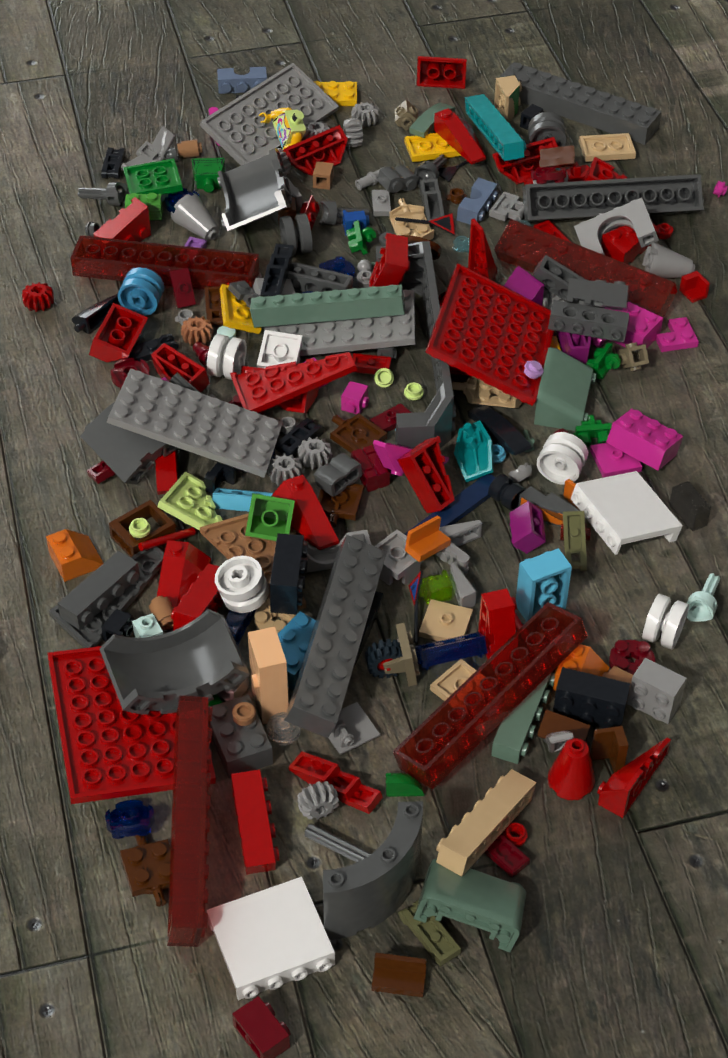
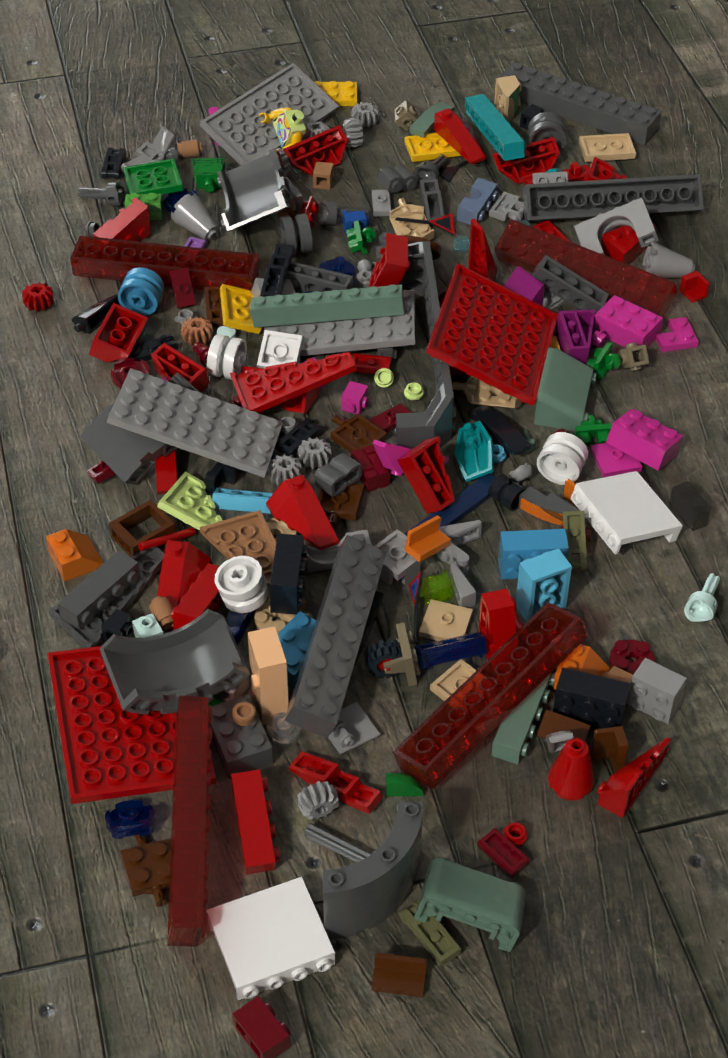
yellowish green plate [129,518,151,538] -> none
sand blue arch [217,67,267,94] -> none
dark grey plate [228,280,259,308] -> none
bright green slope [245,493,295,541] -> none
light grey pin [355,167,384,191] -> none
red slope [417,56,467,89] -> none
tan brick [436,769,537,877] -> none
reddish brown plate [446,188,467,204] -> none
magenta brick [509,501,546,554] -> none
lavender plate [524,361,544,379] -> none
dark red plate [531,167,566,184] -> none
reddish brown panel [539,145,576,168] -> none
dark grey brick [548,300,629,342] -> none
dark grey wedge [567,278,630,311] -> none
white wheel [642,593,689,650] -> none
red plate [655,223,673,239] -> none
dark pink plate [713,181,728,198] -> none
none -> dark azure brick [498,529,569,579]

